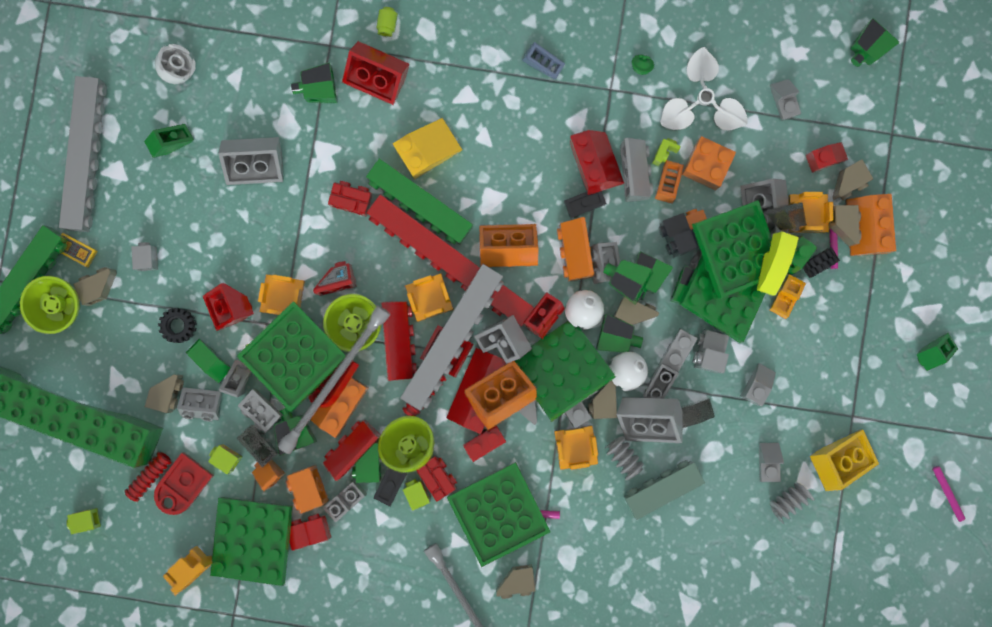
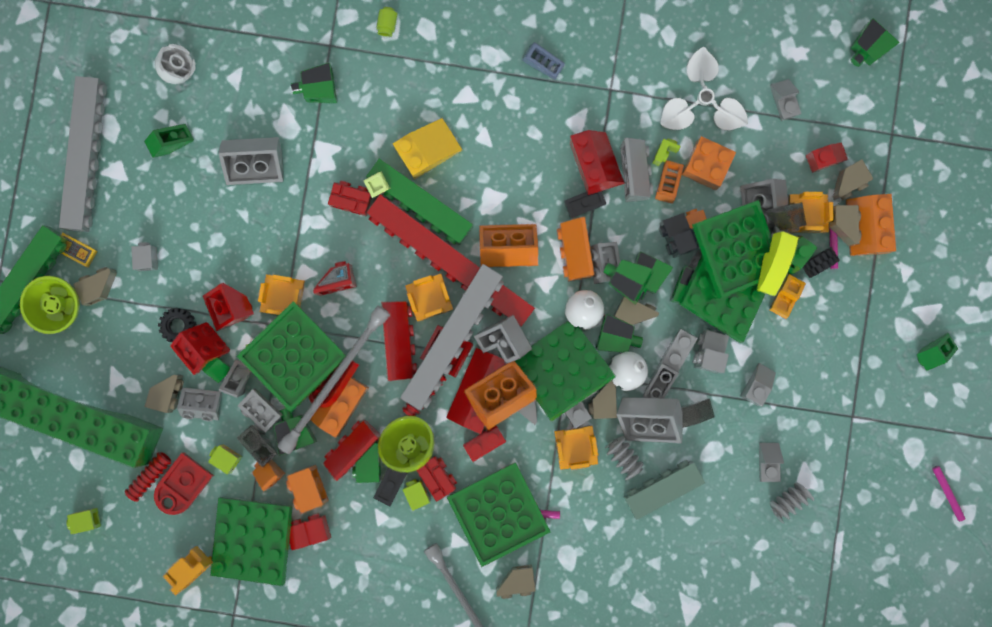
lime piece [323,294,381,352] -> none
light grey slope [323,480,367,522] -> none
red slope [342,41,410,105] -> none
red brick [524,292,565,339] -> none
green hat [631,55,654,75] -> none
yellow slope [810,429,879,491] -> none
none -> red bracket [170,322,230,375]
none -> yellowish green tile [363,171,390,198]

